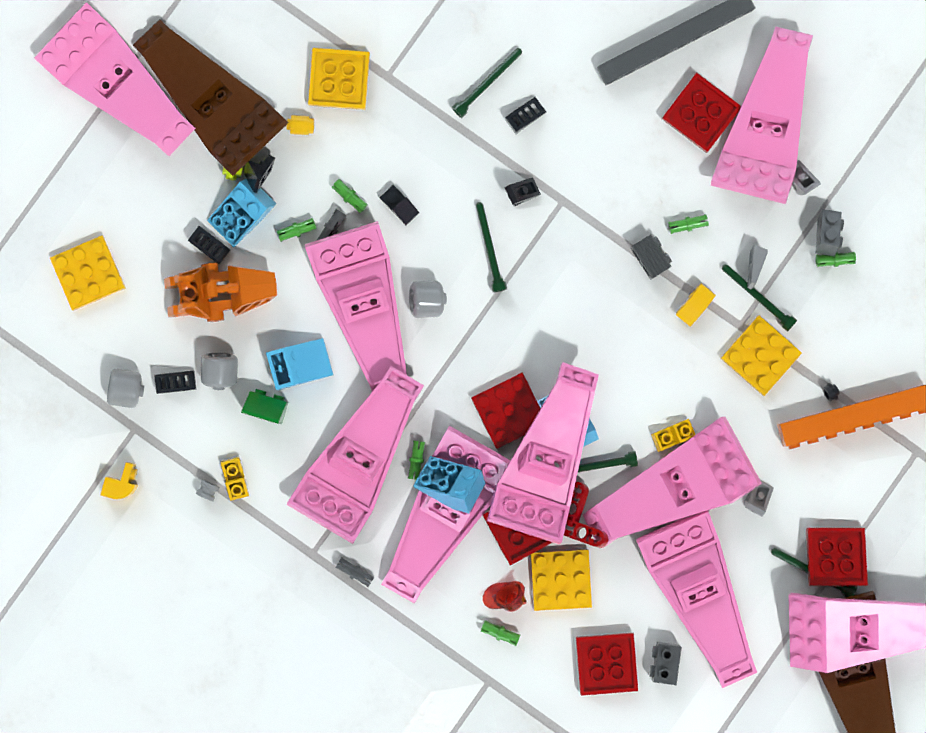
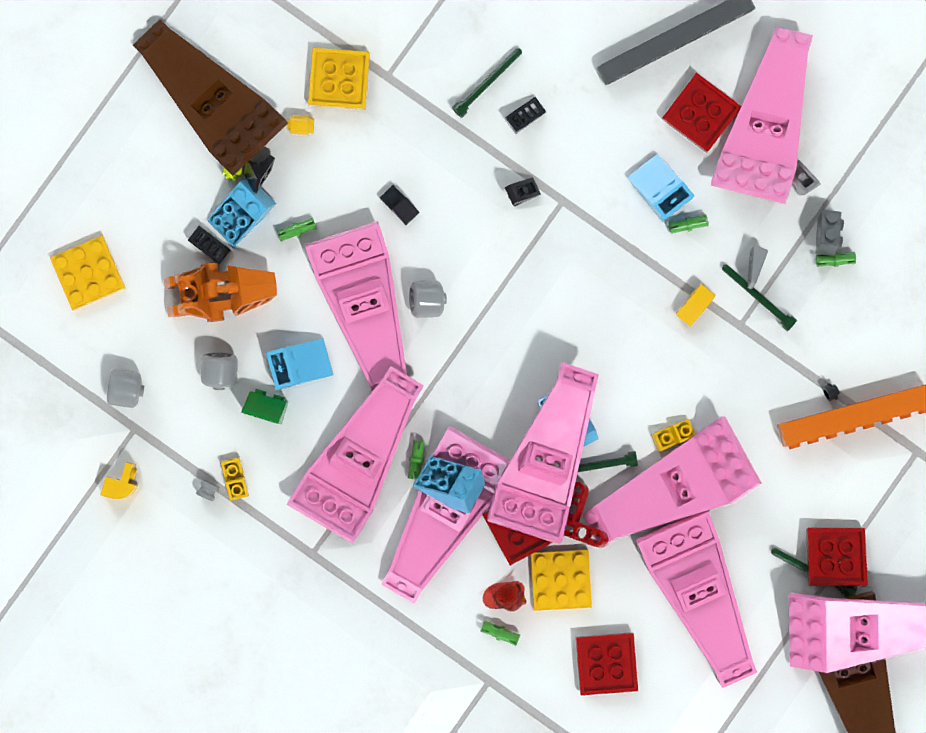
bright pink wing [34,2,195,156] -> none
black slope [154,371,197,394] -> none
dark grey pin [316,209,346,241] -> none
bright green pin [332,179,368,213] -> none
dark grey pin [335,557,374,587] -> none
red plate [471,372,541,449] -> none
dark green piece [476,202,507,293] -> none
dark grey brick [631,234,672,280] -> none
dark grey brick [649,642,682,685] -> none
yellow plate [720,315,802,396] -> none
light grey slope [743,480,774,516] -> none
none -> medium azure slope [627,154,695,222]

